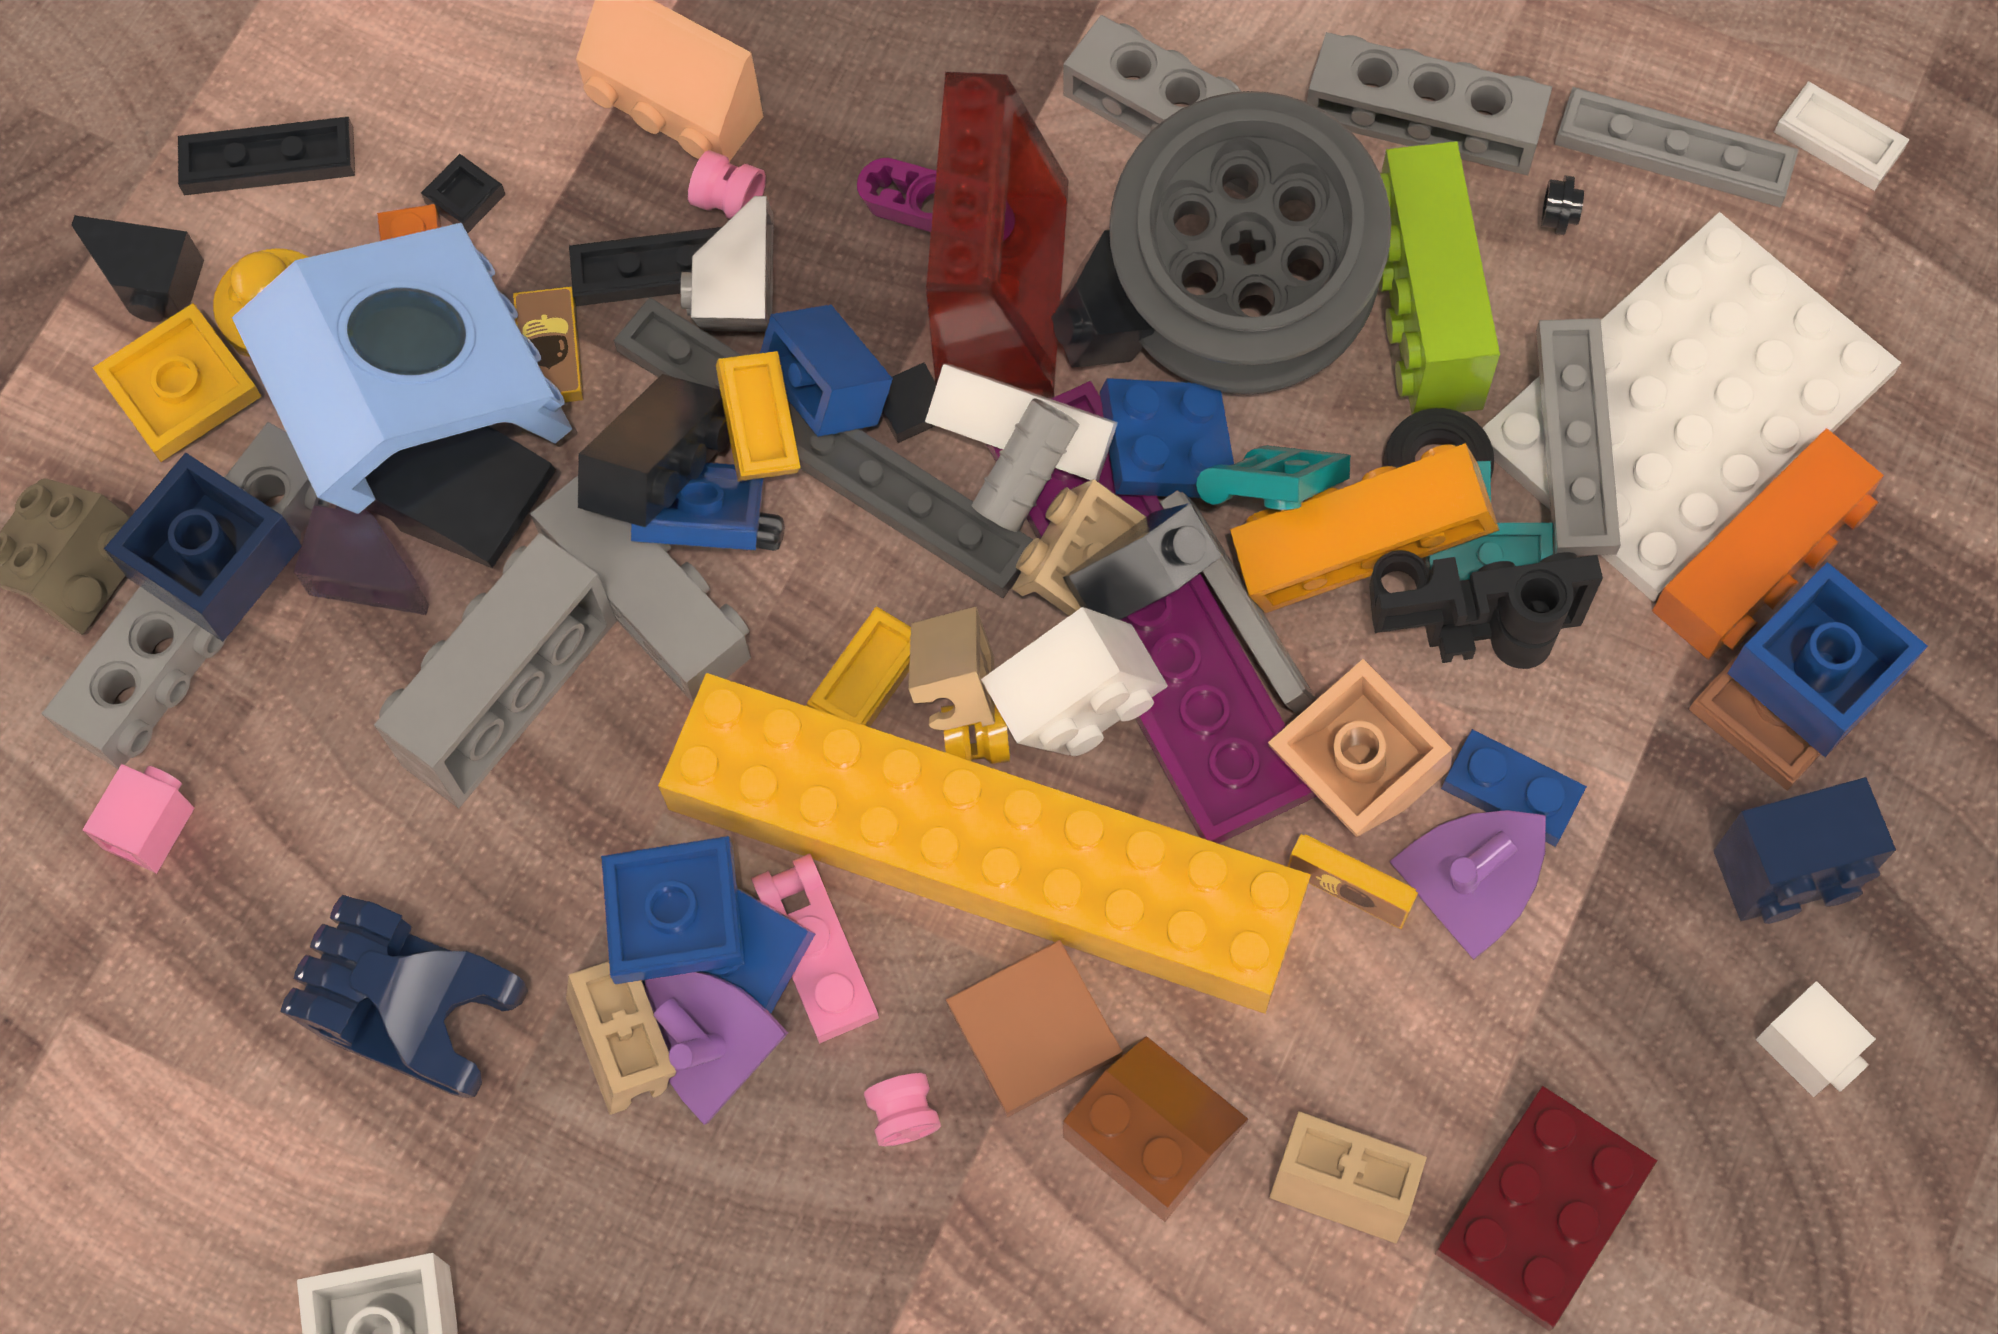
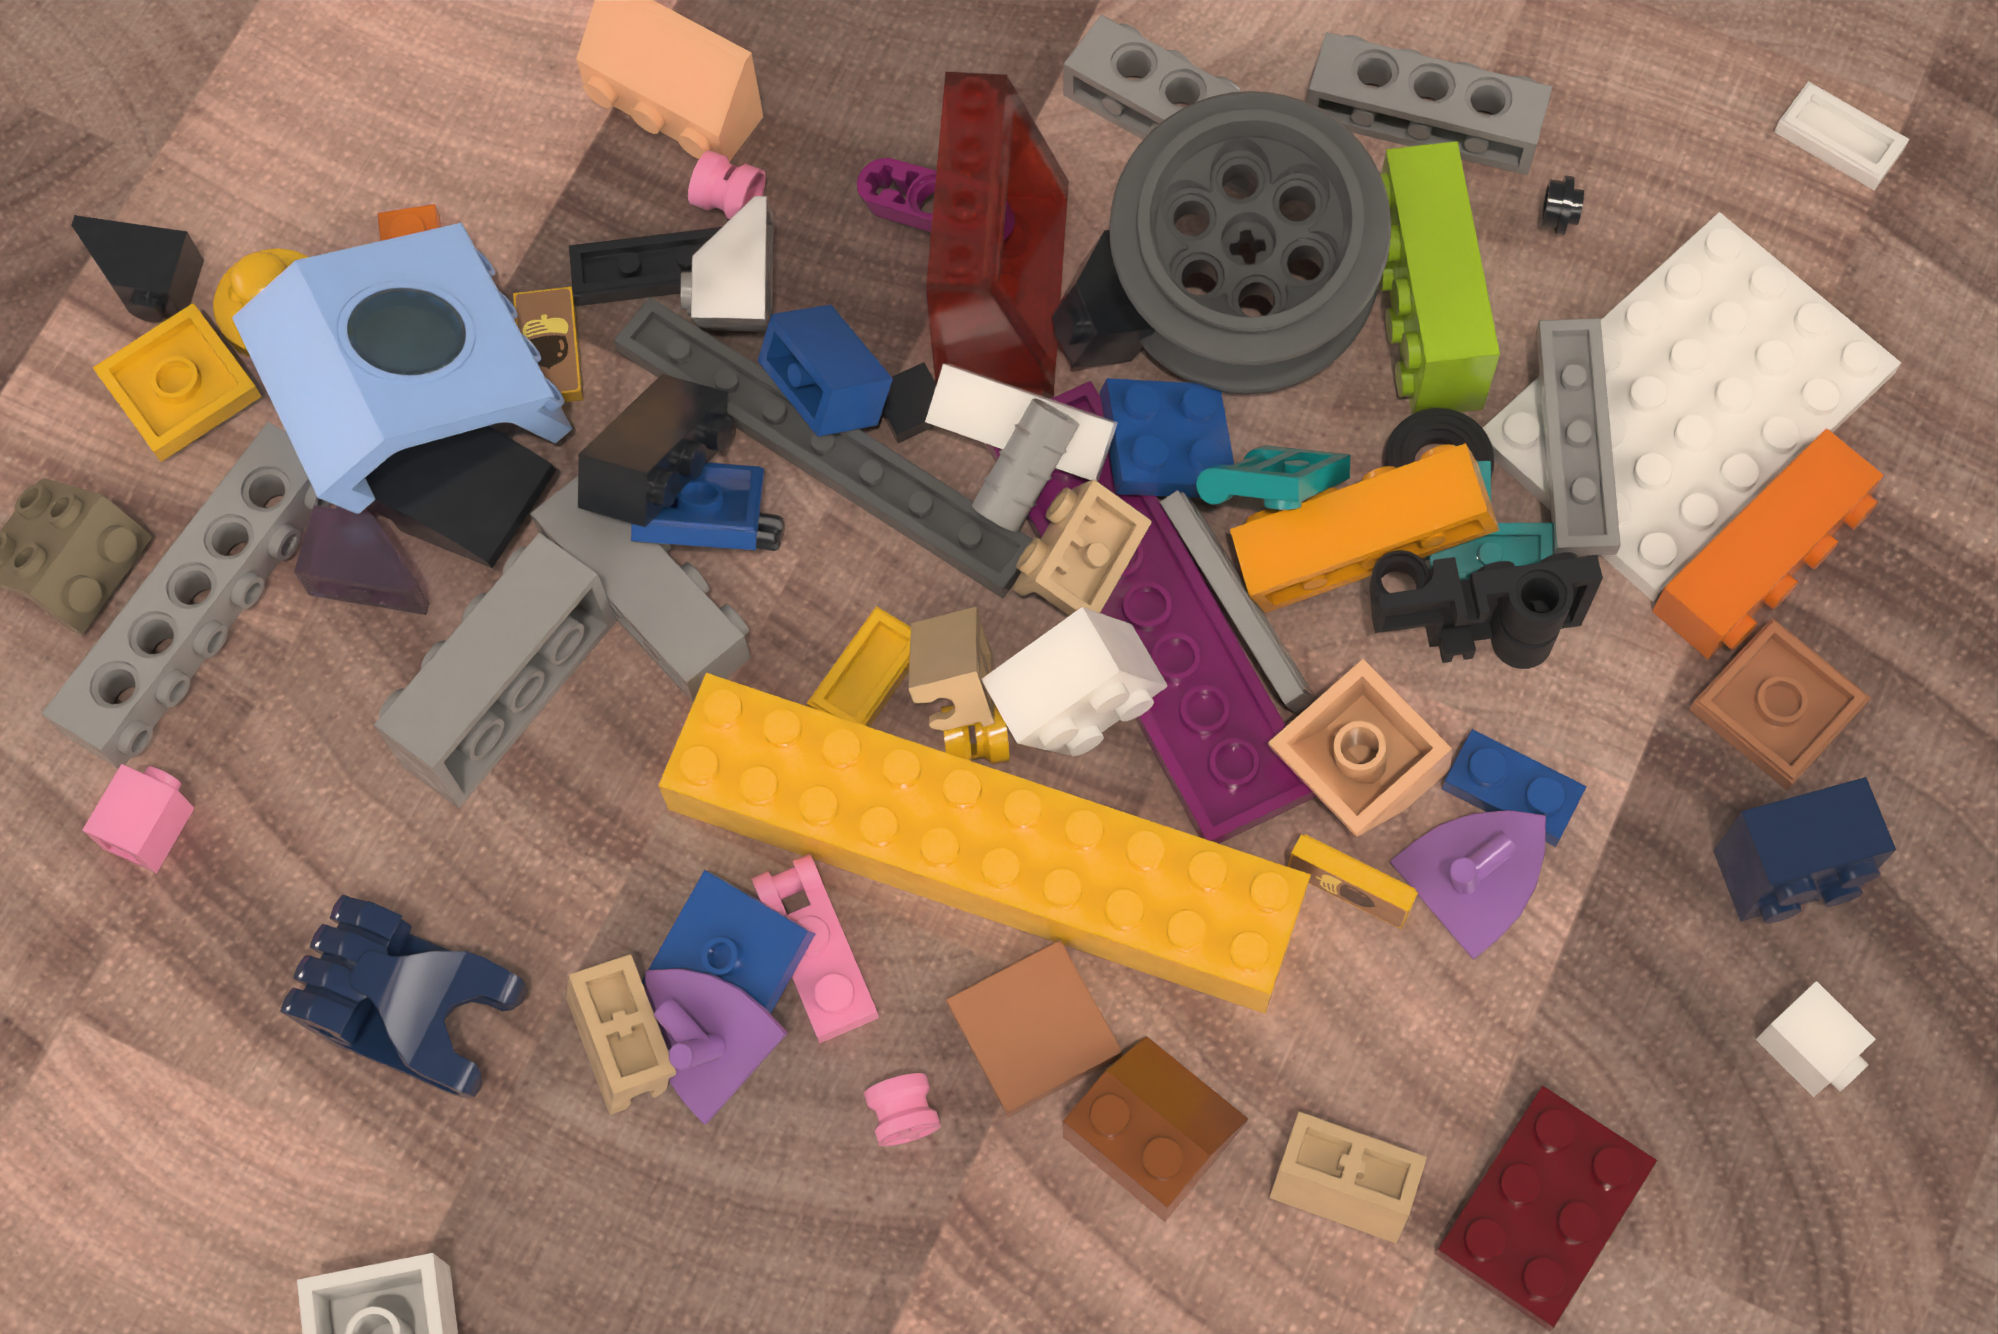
dark blue brick [104,452,302,642] -> none
black tile [178,116,355,196] -> none
black tile [421,154,506,233] -> none
blue plate [601,836,744,984] -> none
yellow tile [716,351,801,481] -> none
slope [1063,503,1222,620] -> none
light grey tile [1554,87,1799,208] -> none
blue brick [1727,562,1928,757] -> none

